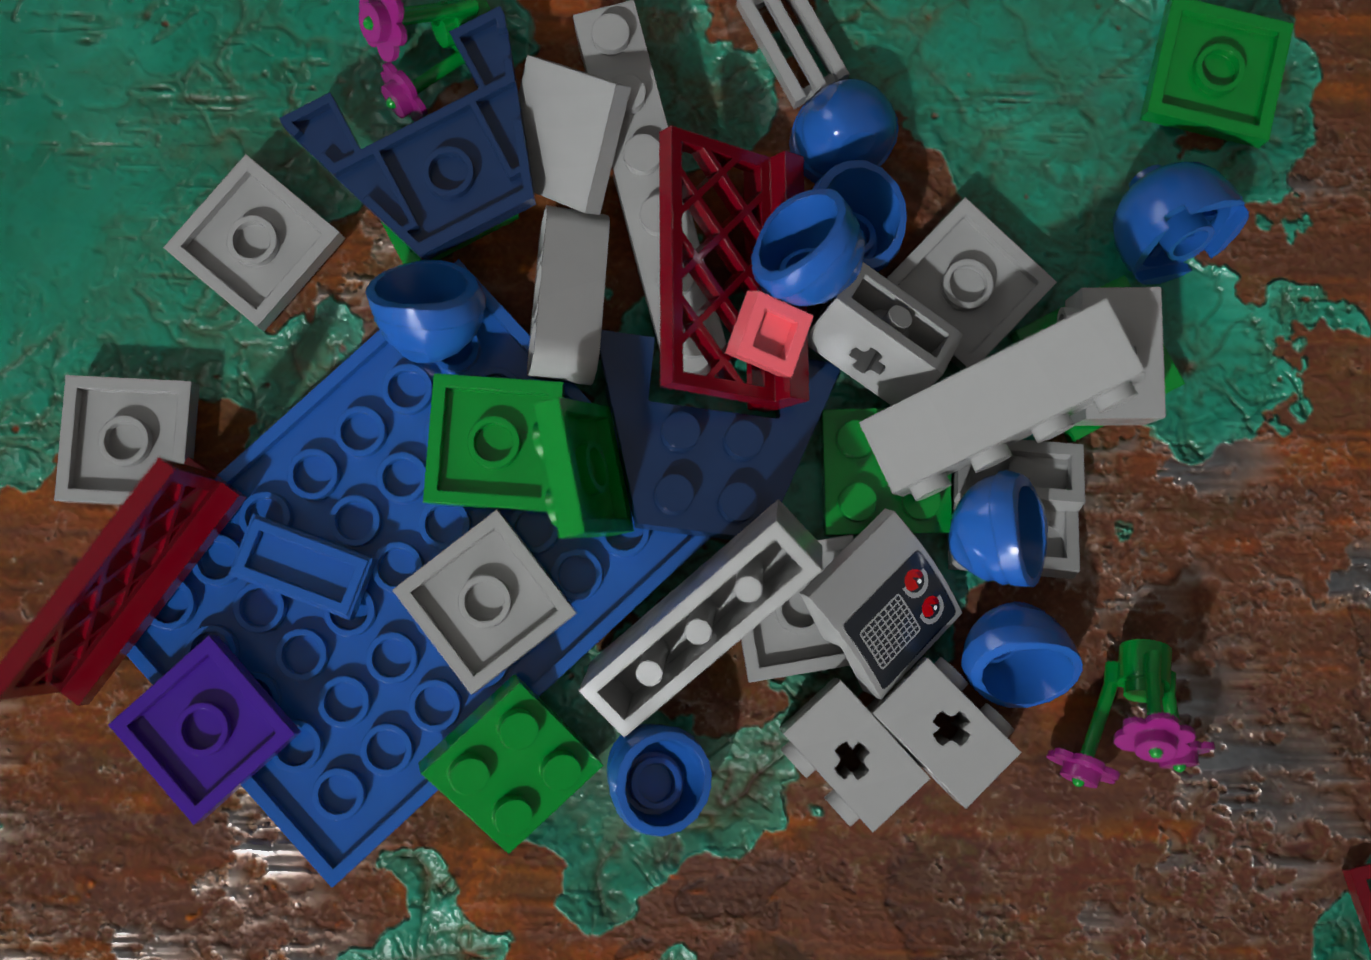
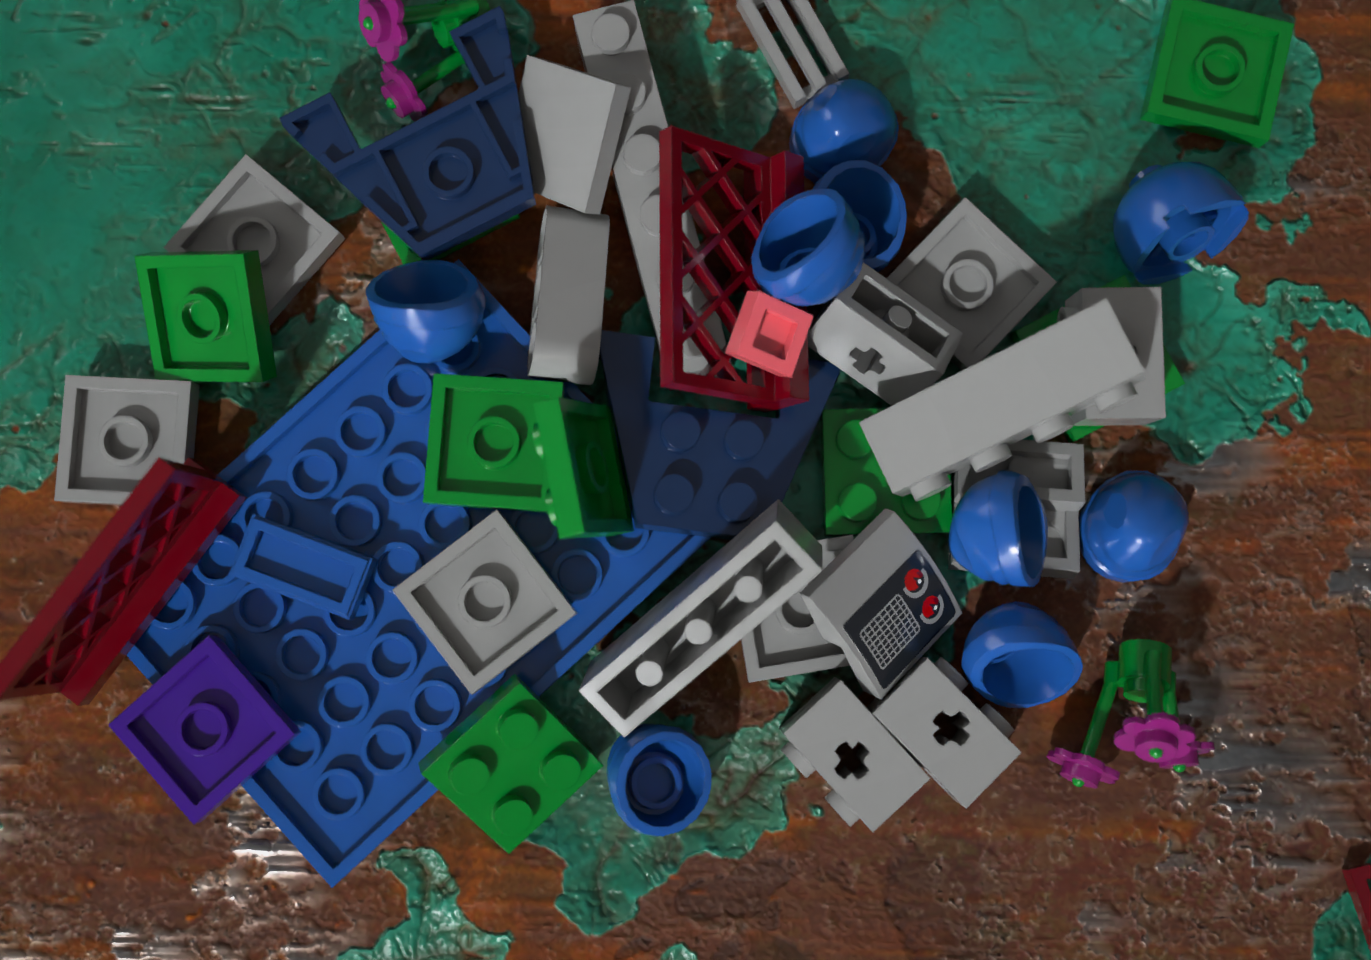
none -> green plate [134,250,277,382]
none -> blue hat [1079,471,1189,583]

